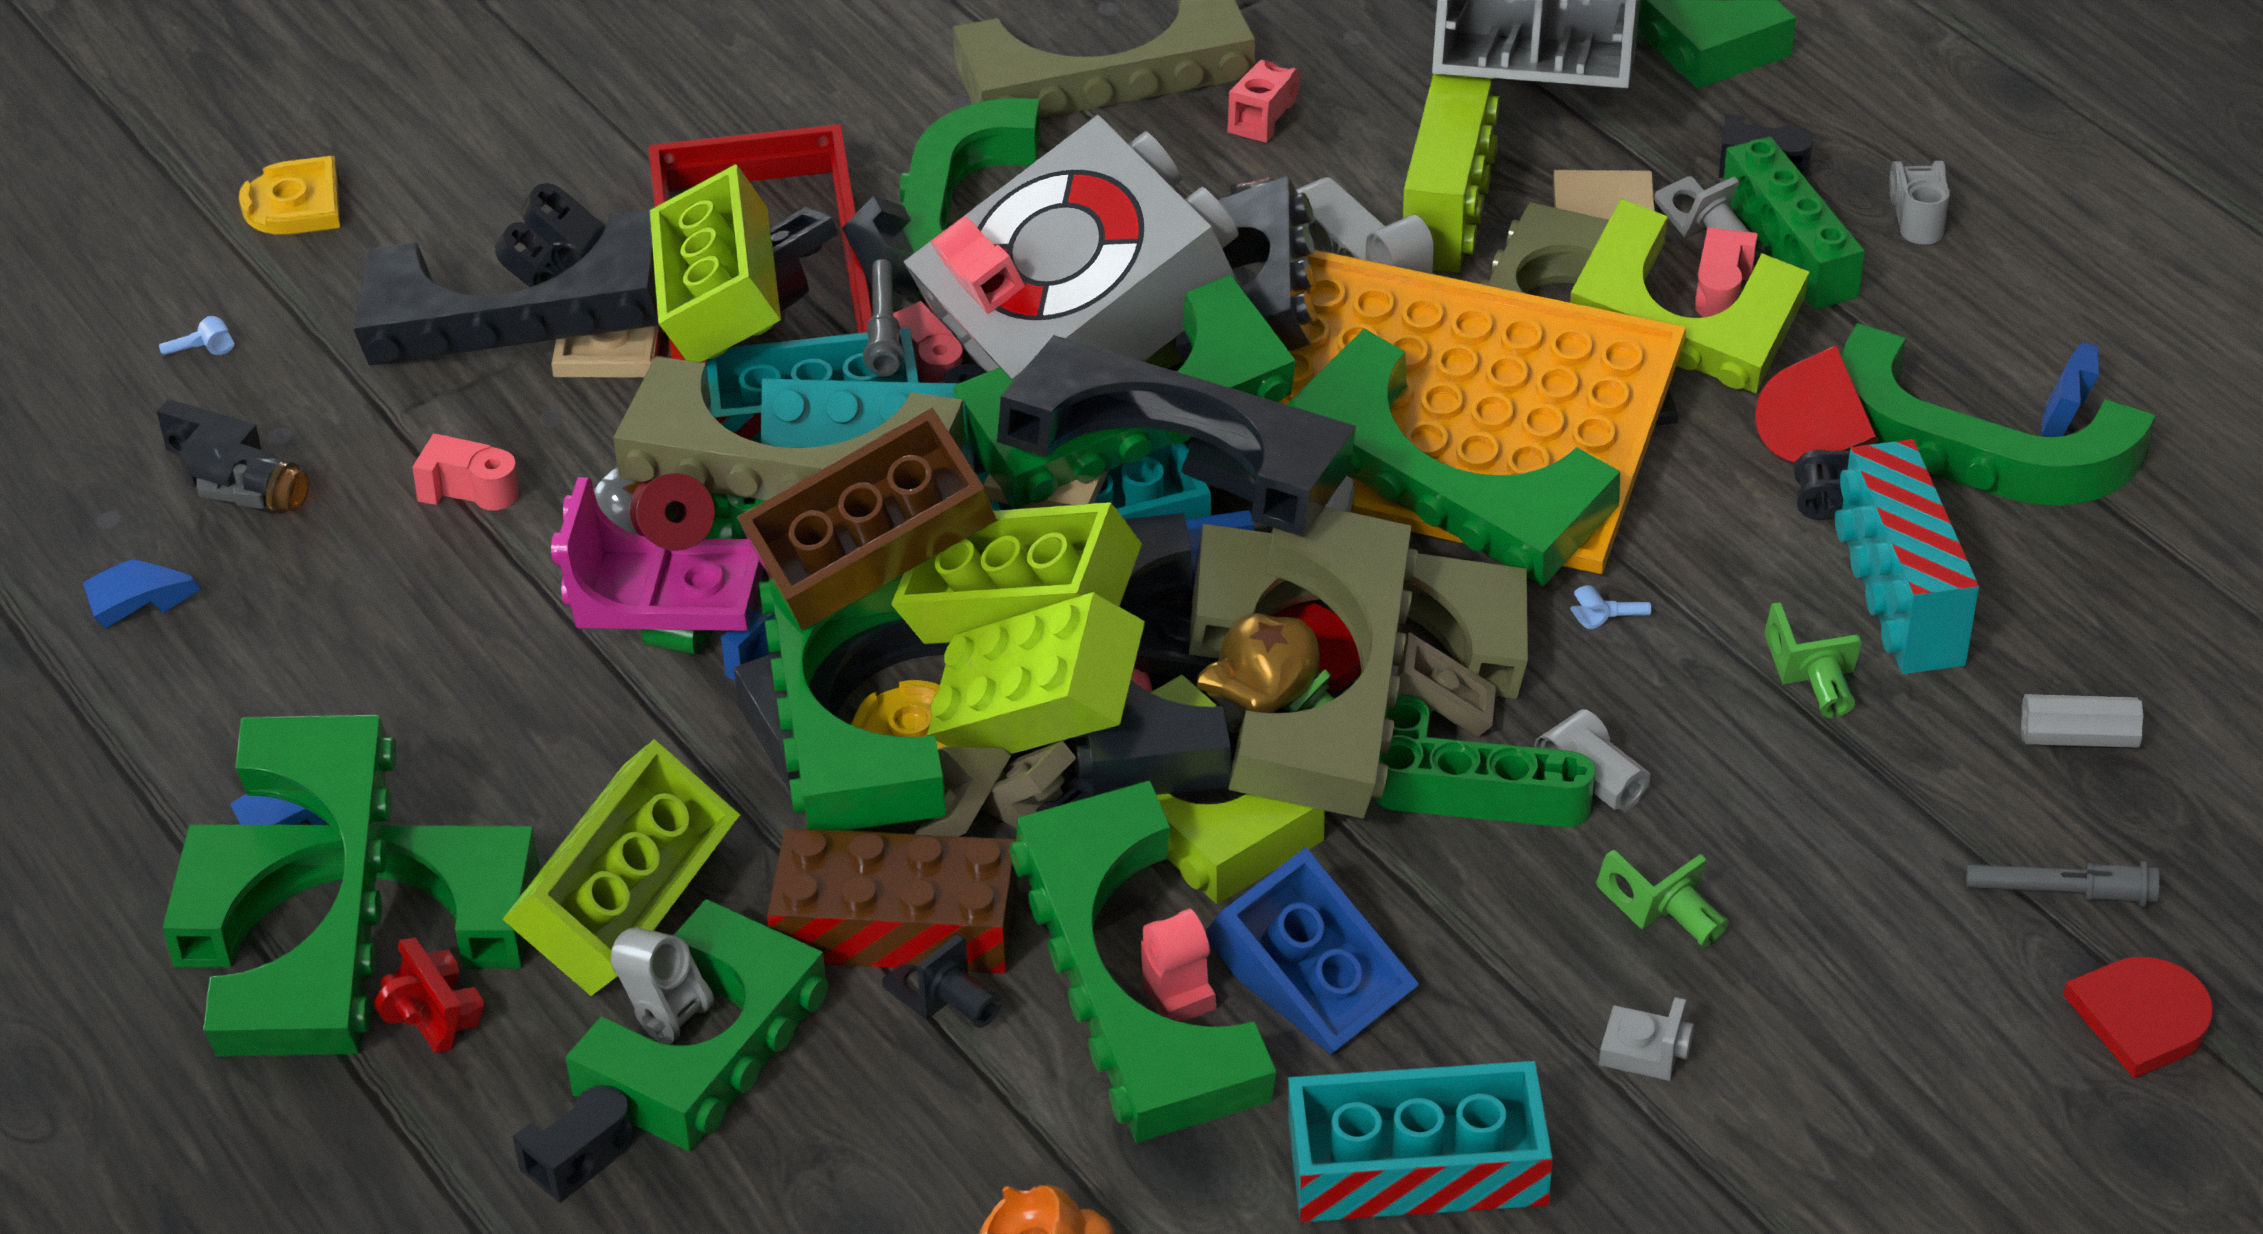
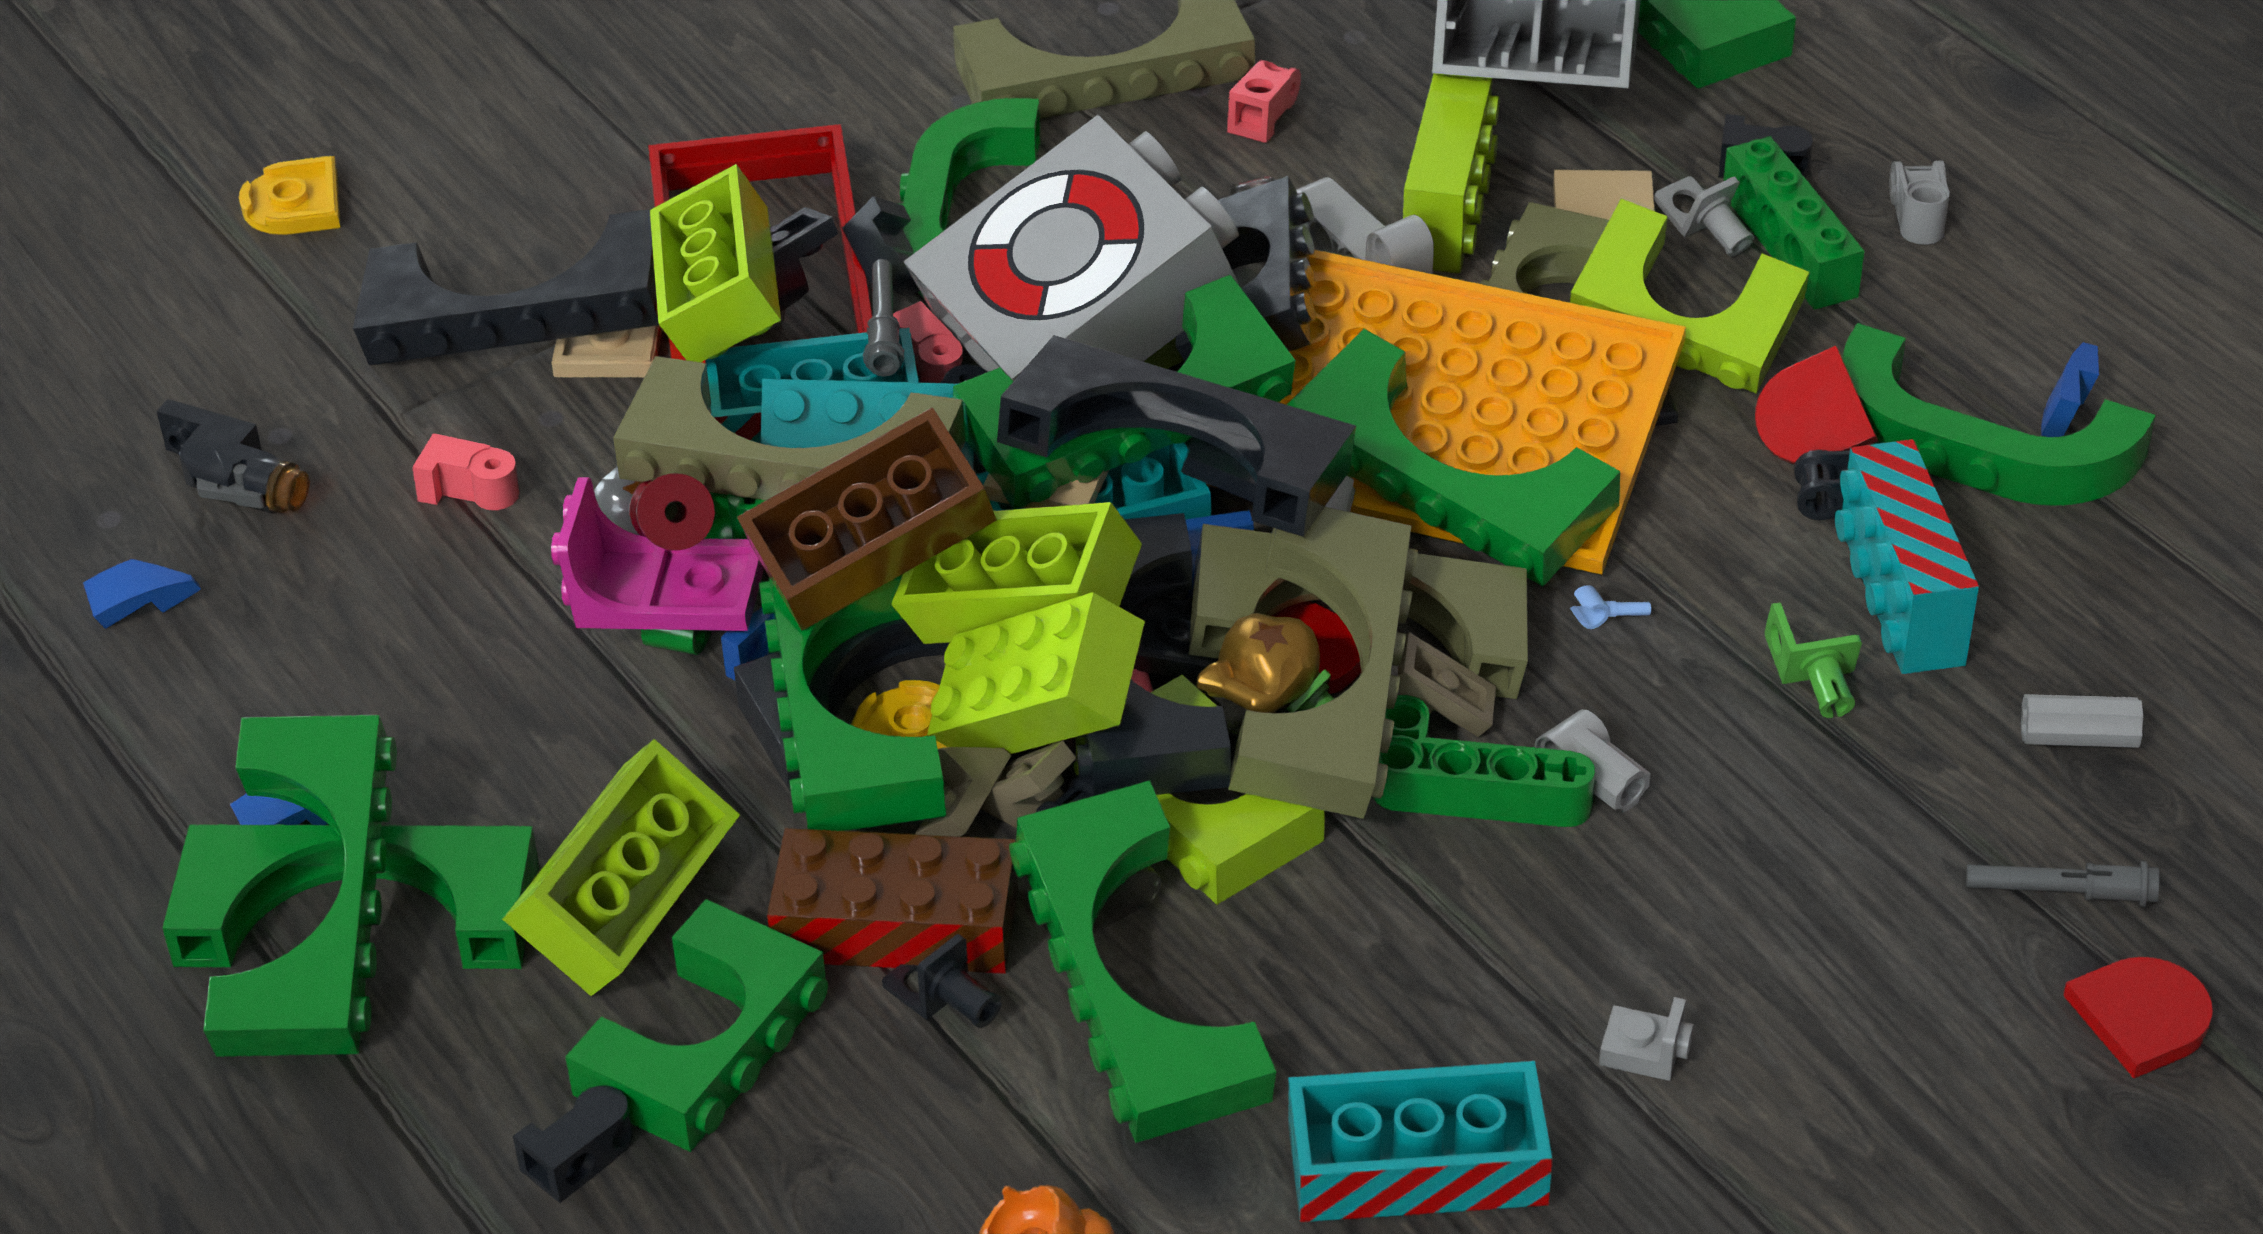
light blue hand [159,316,234,356] -> none
red hips [375,937,484,1053] -> none
black piece [495,183,606,287] -> none
light grey piece [611,927,714,1044] -> none
coral leg [931,216,1025,314] -> none
coral leg [1141,908,1216,1022] -> none
blue slope [1205,847,1419,1055] -> none
bright green bracket [1597,850,1729,948] -> none
coral leg [1695,227,1757,317] -> none

